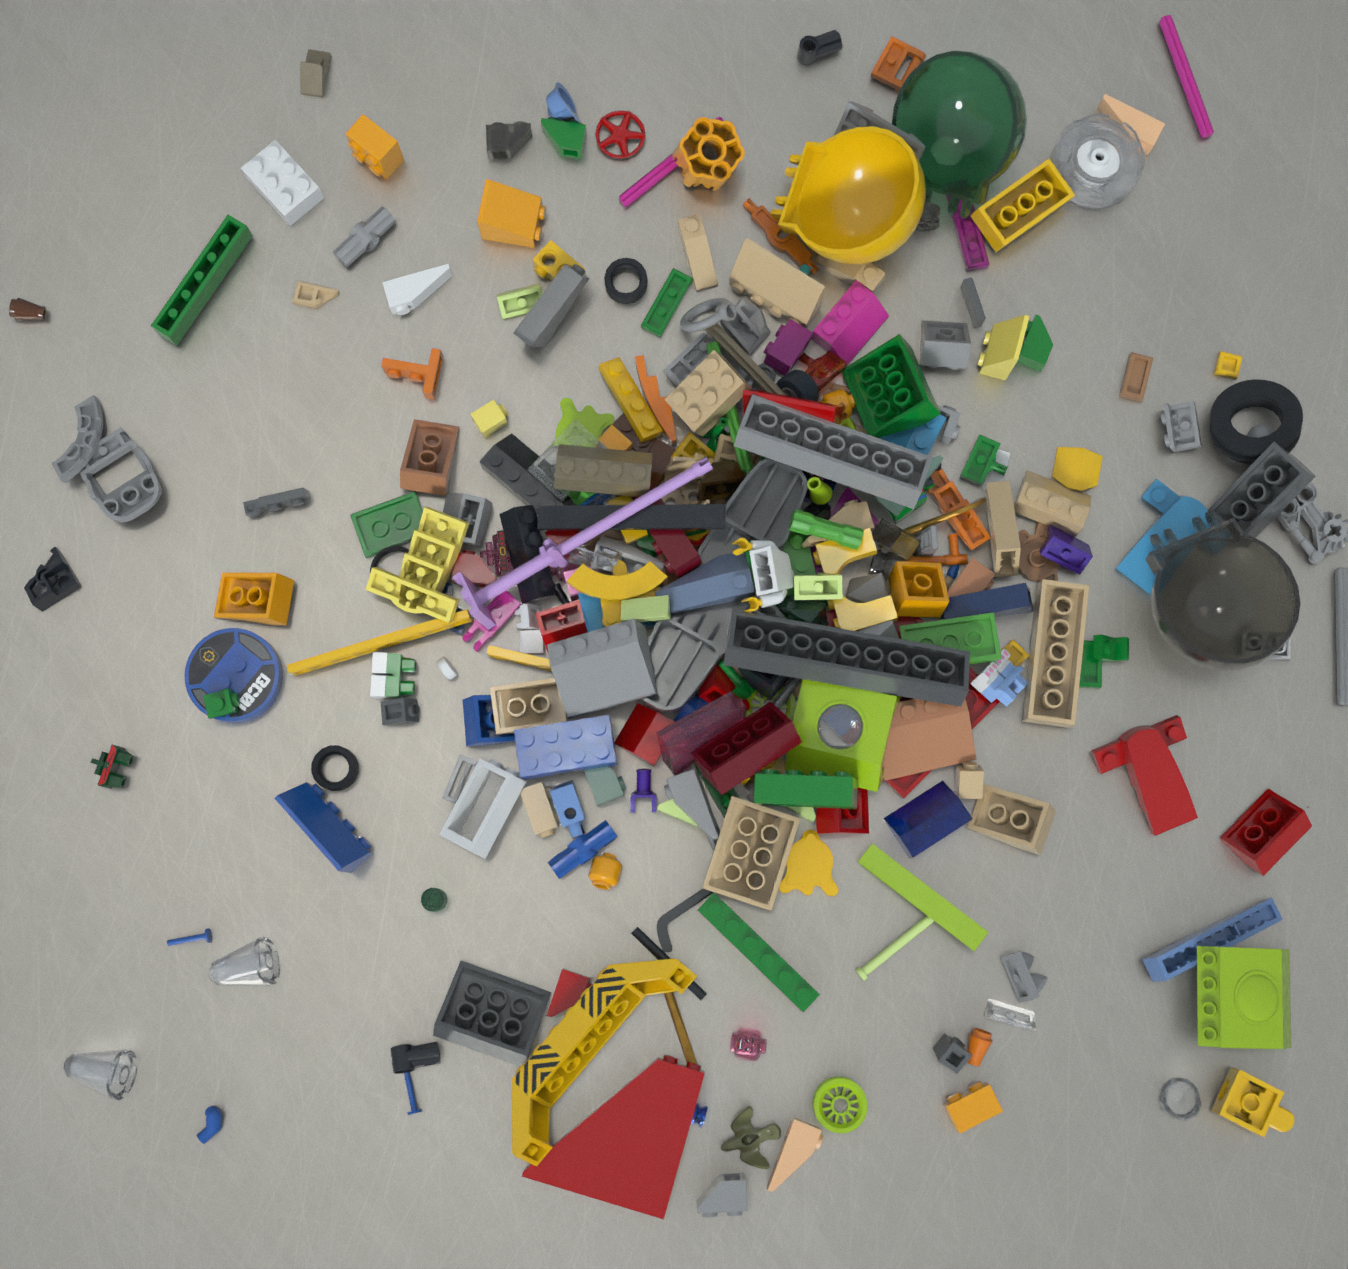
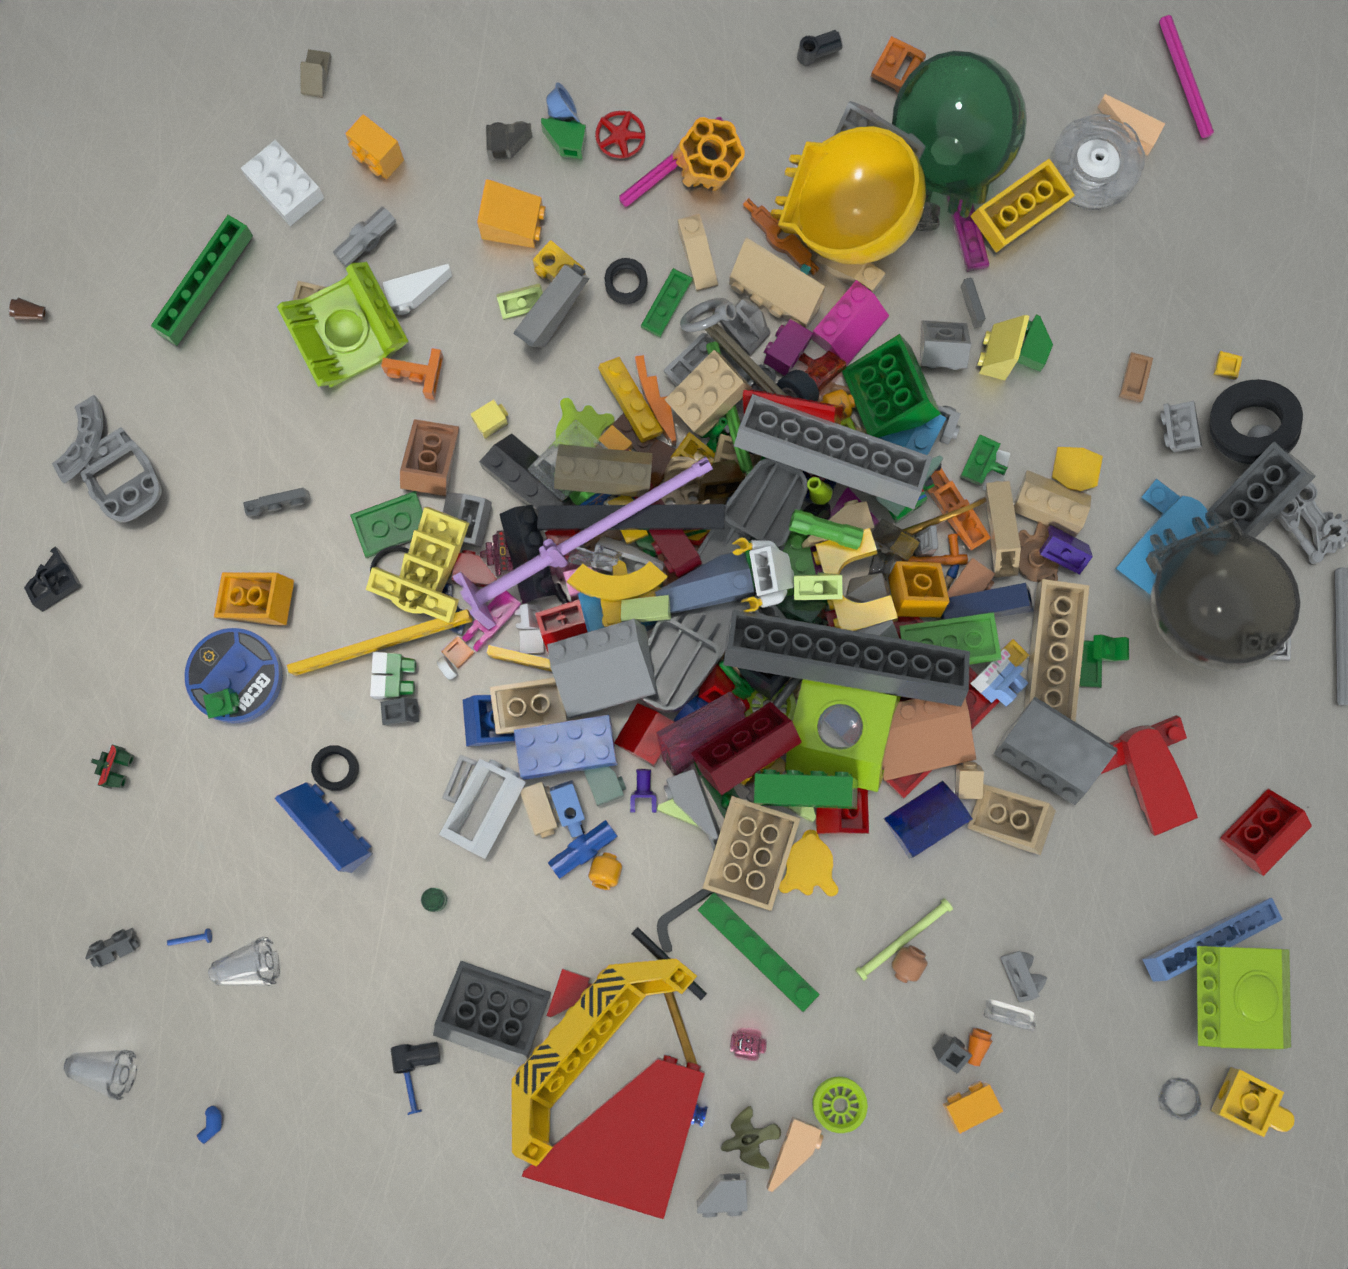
lime tile [858,843,989,951] -> none
none -> dark grey hinge [85,928,139,968]
none -> lime panel [277,262,409,388]
none -> tile [441,636,475,669]
none -> nougat head [892,945,928,983]
none -> dark grey slope [994,697,1118,805]

